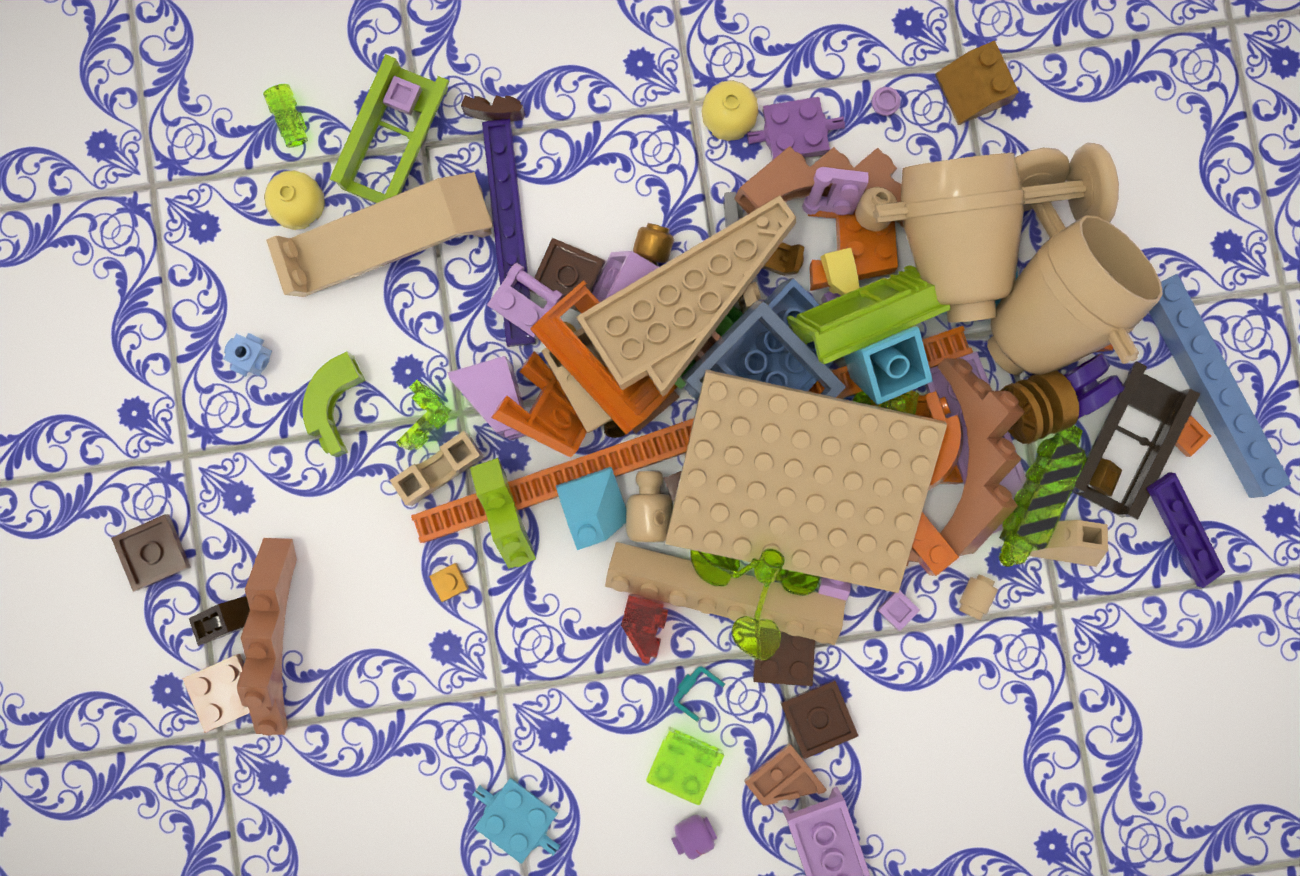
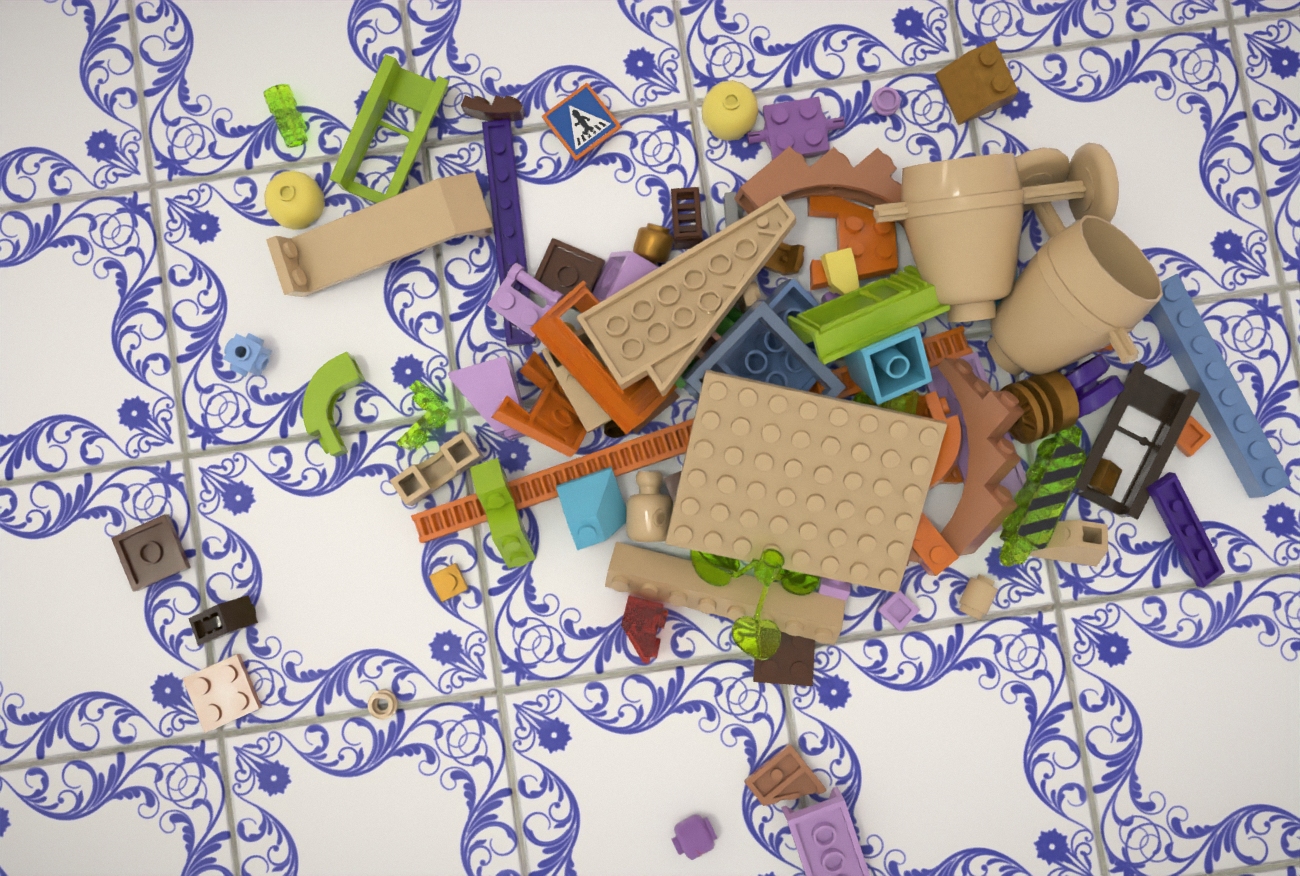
nougat arch [236,538,297,736] -> none
lavender plate [383,76,422,116] -> none
medium azure plate [472,777,560,864] -> none
clear neon green bracket [646,726,725,805] -> none
teal piece [673,666,725,722] -> none
reddish brown plate [780,680,859,759] -> none
lavender plate [802,167,868,215] -> none
tan head [855,187,897,231] -> none
none -> tan plate [368,689,398,720]
none -> piece [542,83,622,162]
none -> reddish brown slope [671,187,703,249]

